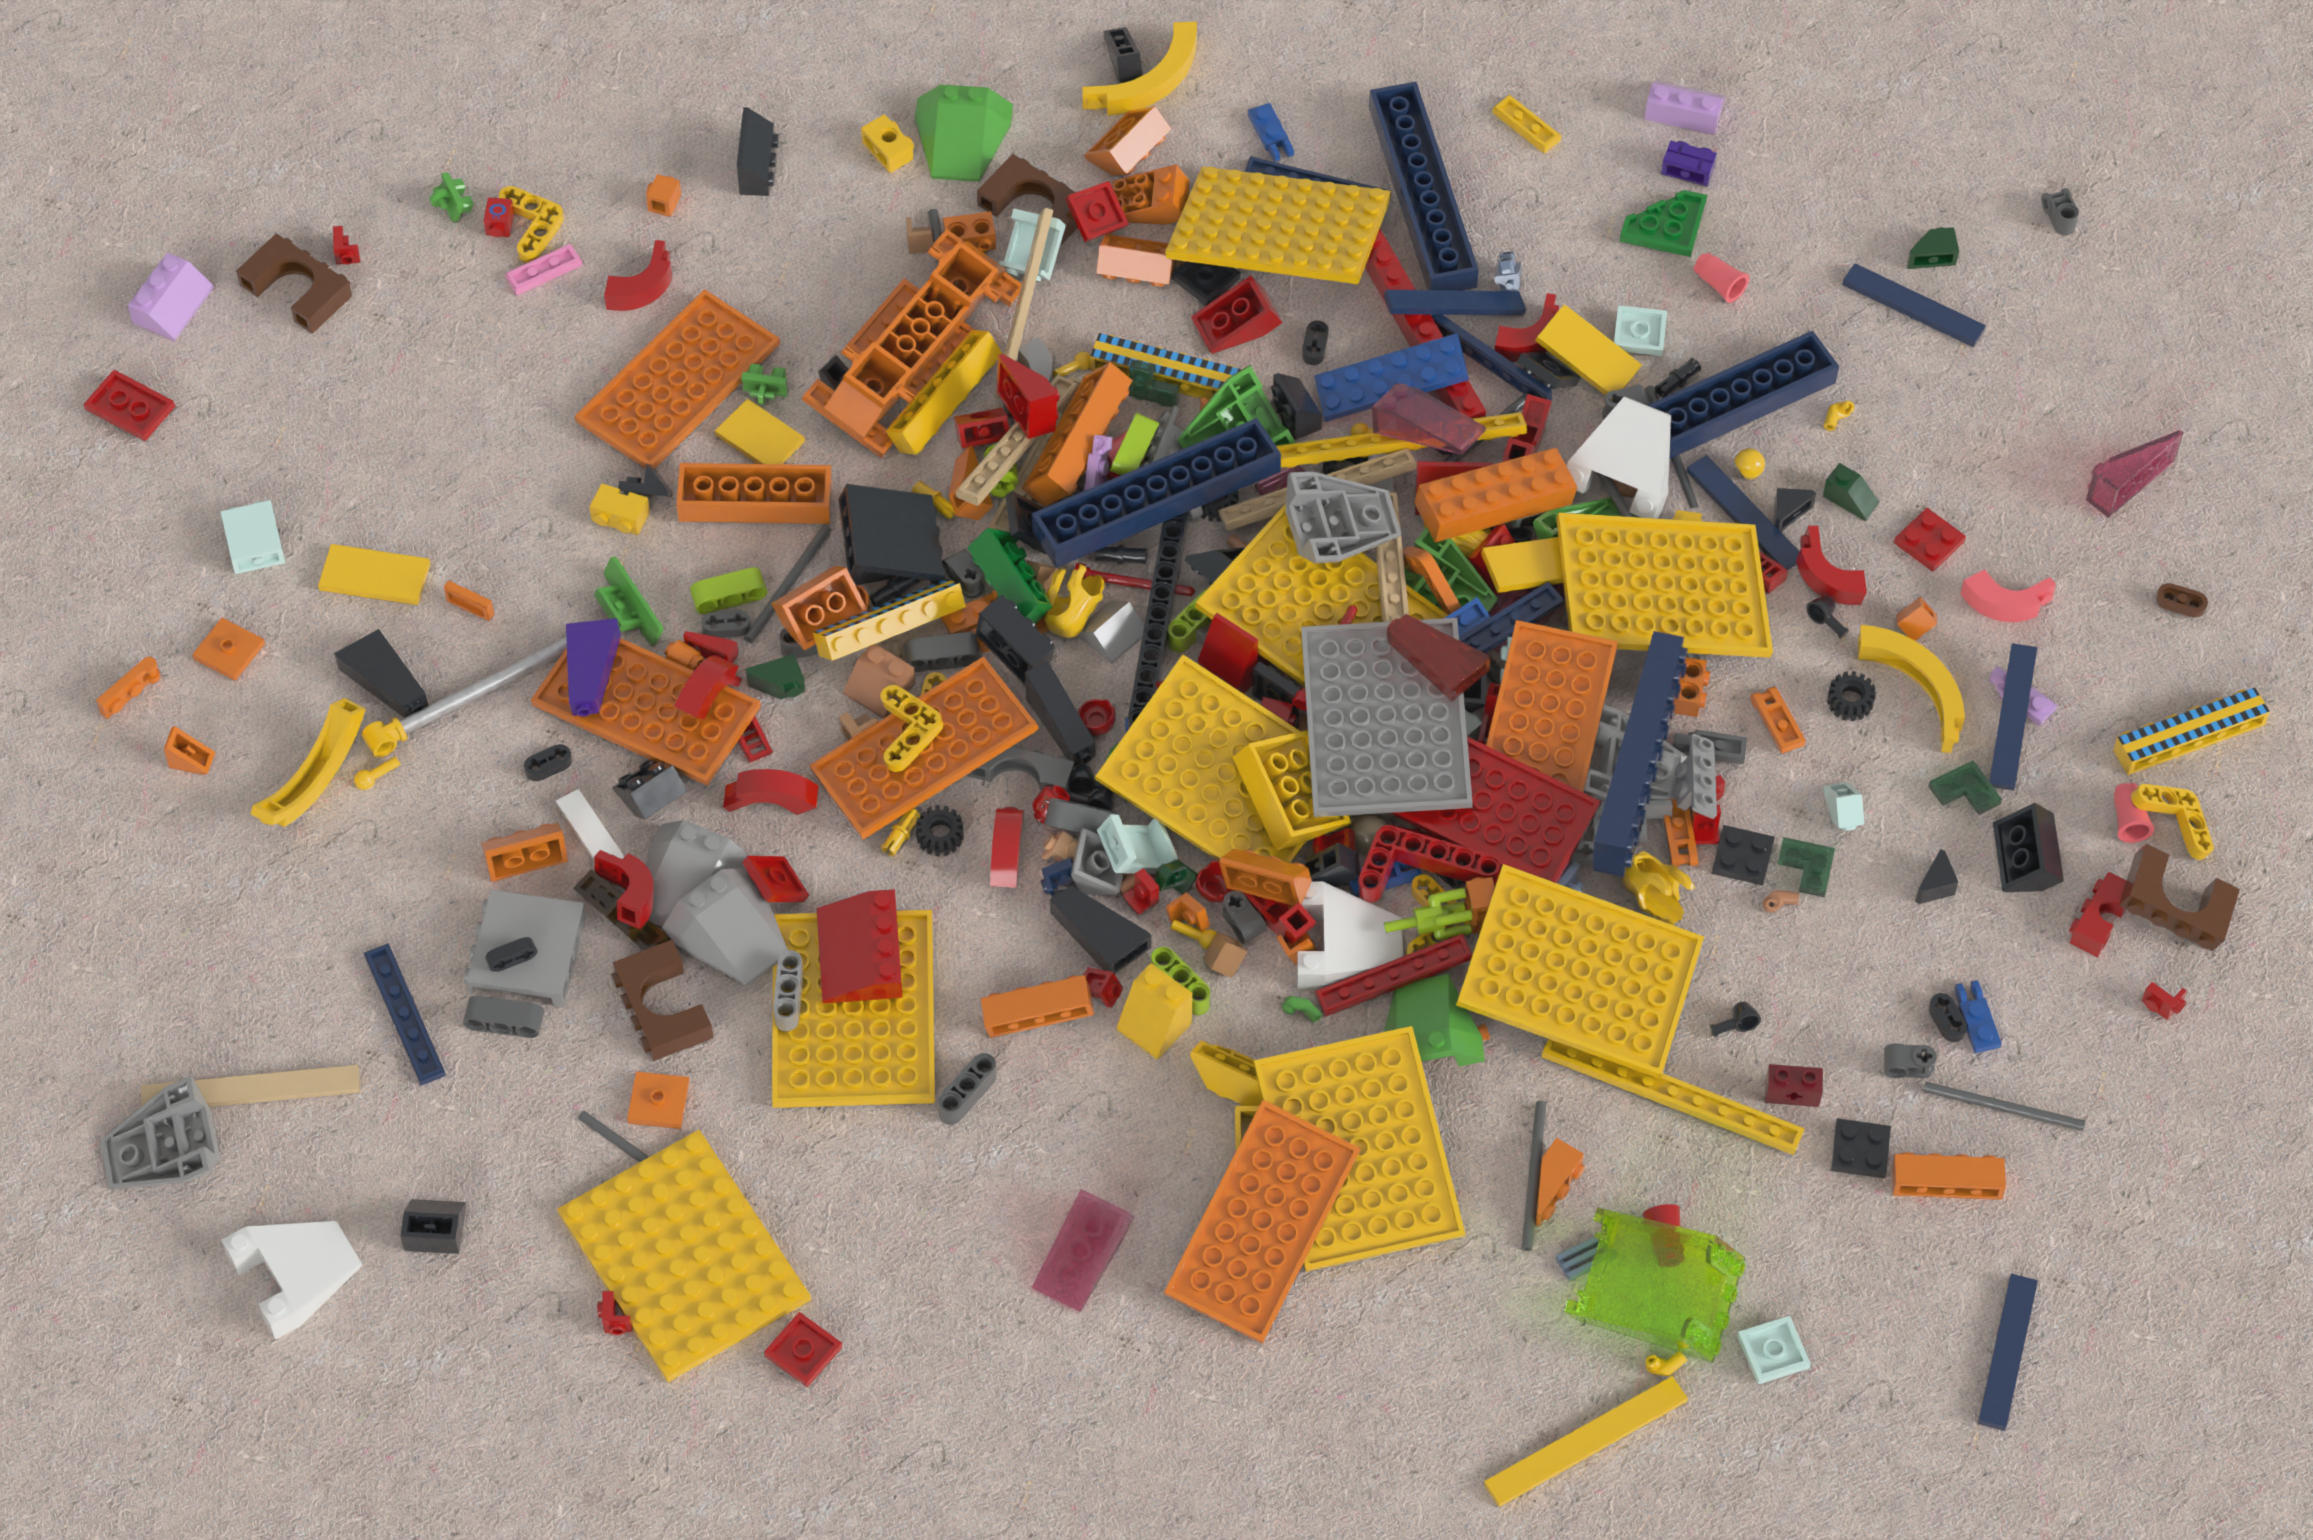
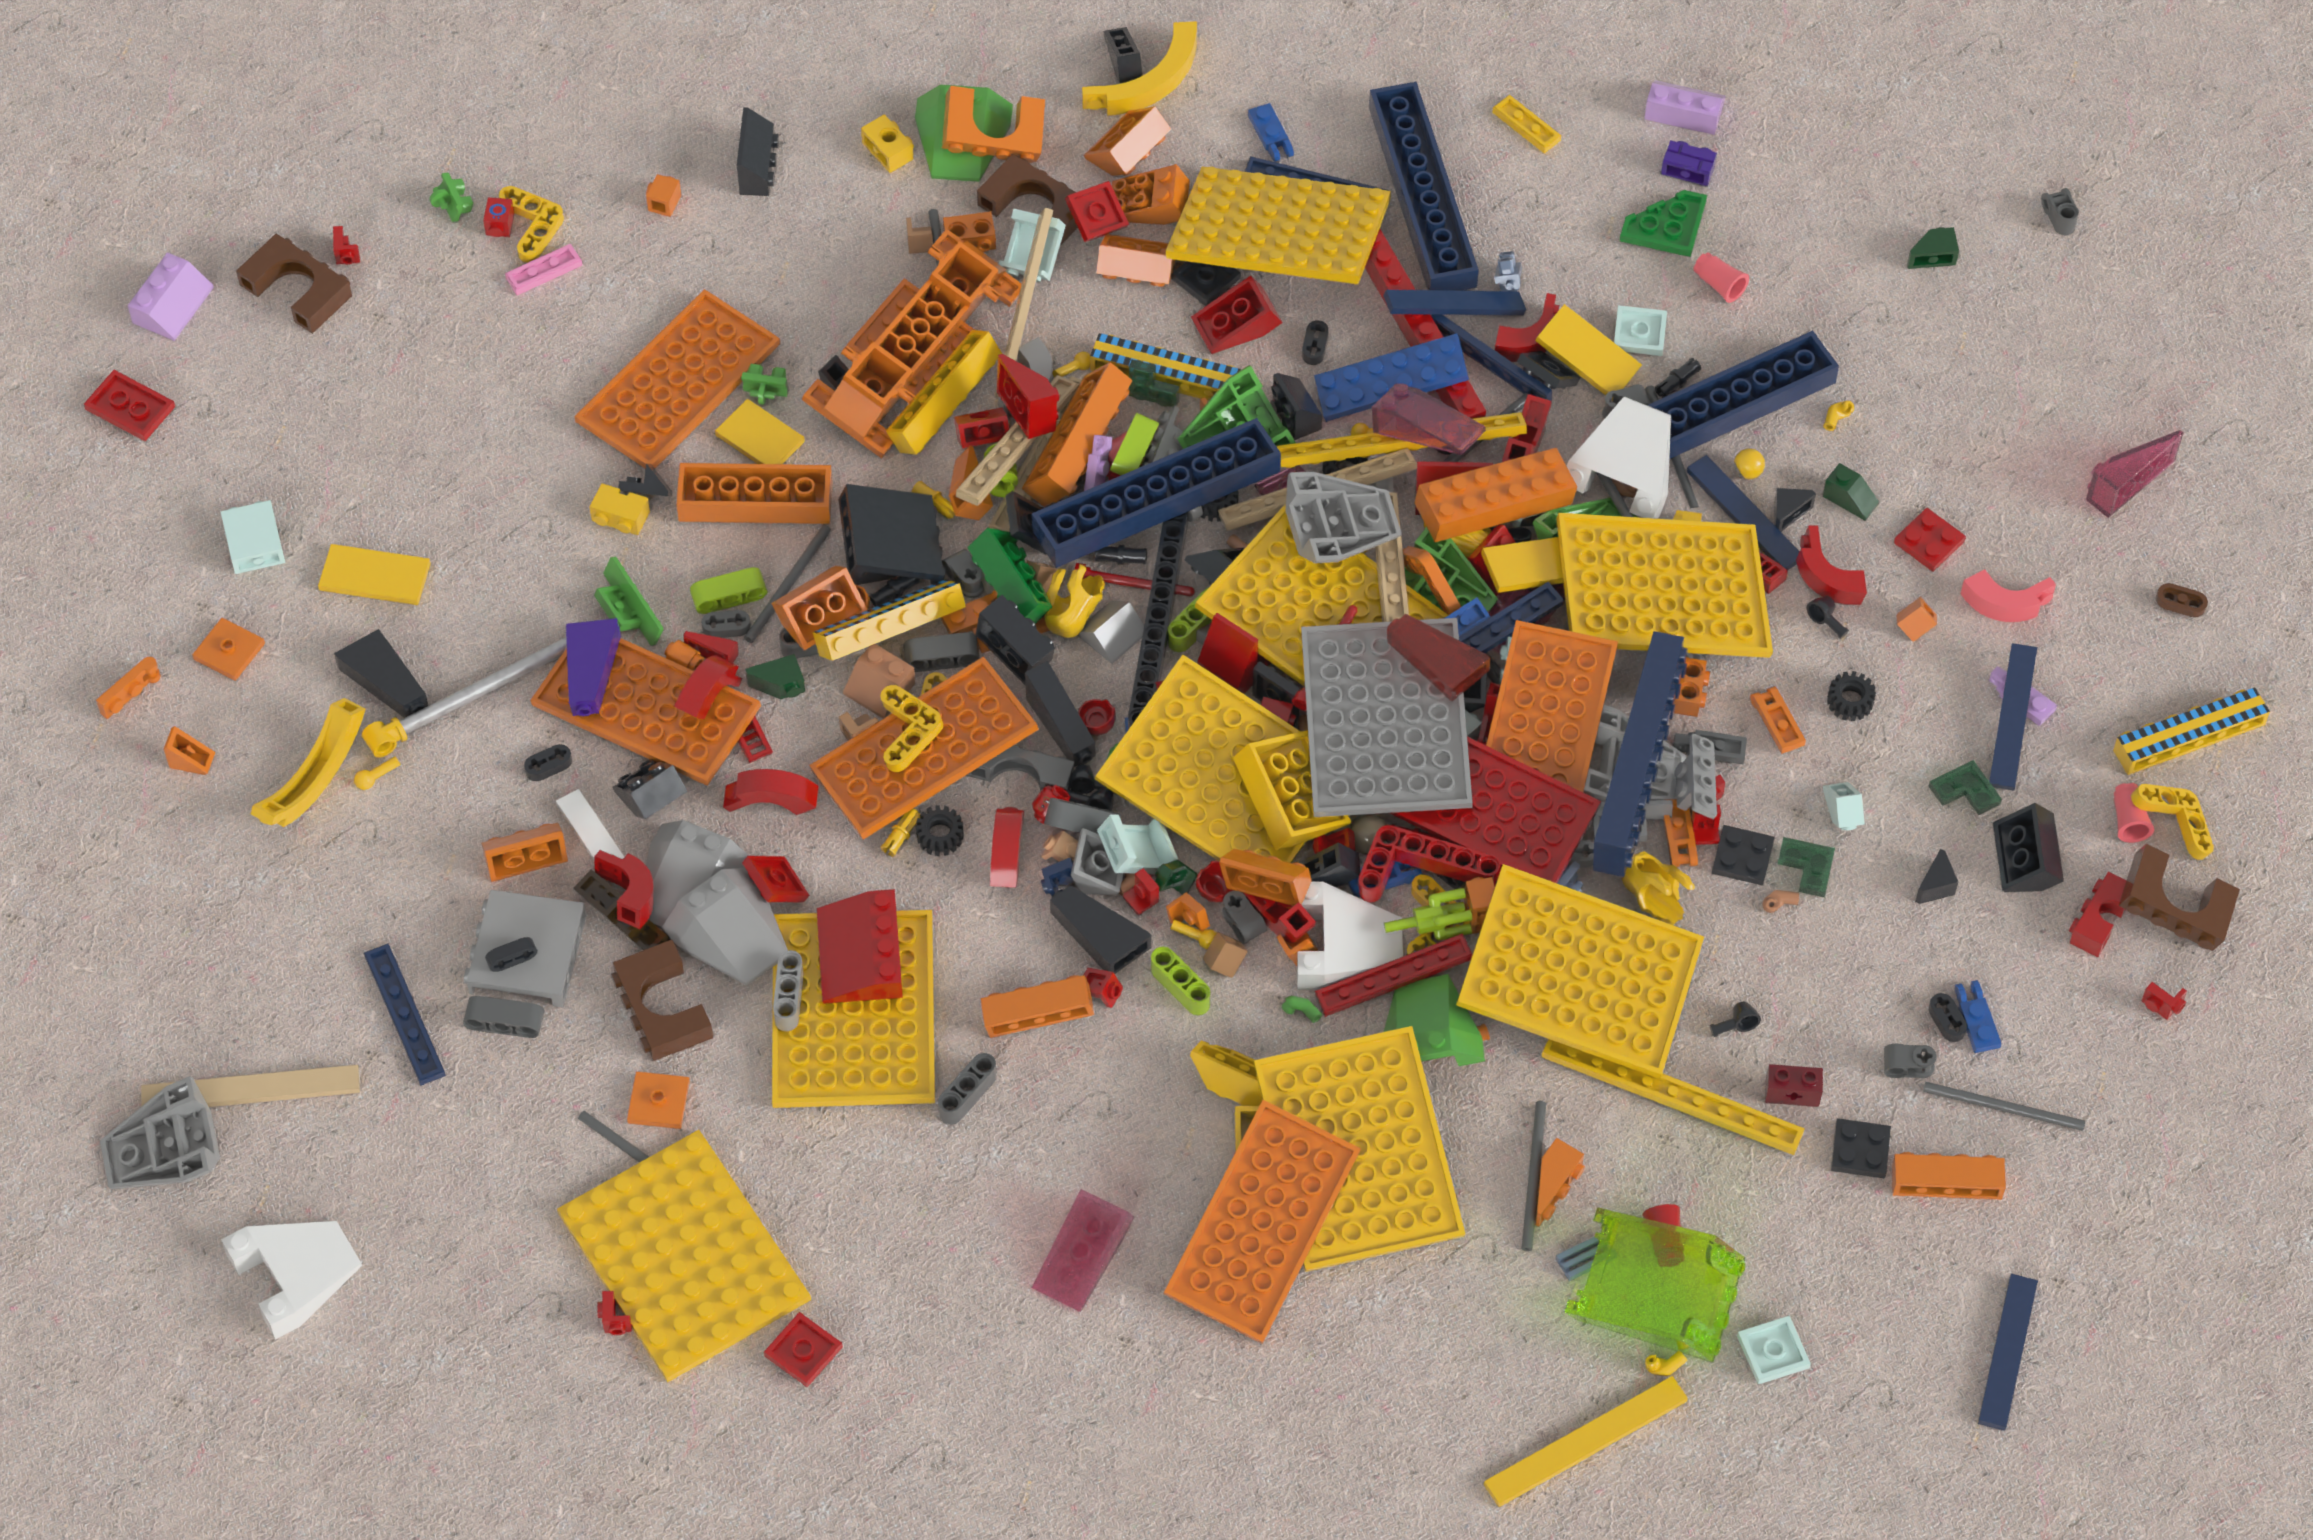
black slope [400,1199,466,1254] -> none
orange tile [444,580,494,621] -> none
red arch [604,240,673,311] -> none
yellow slope [1116,963,1192,1060] -> none
dark blue tile [1842,263,1986,347] -> none
yellow arch [1858,625,1965,753] -> none
none -> orange arch [942,86,1045,163]

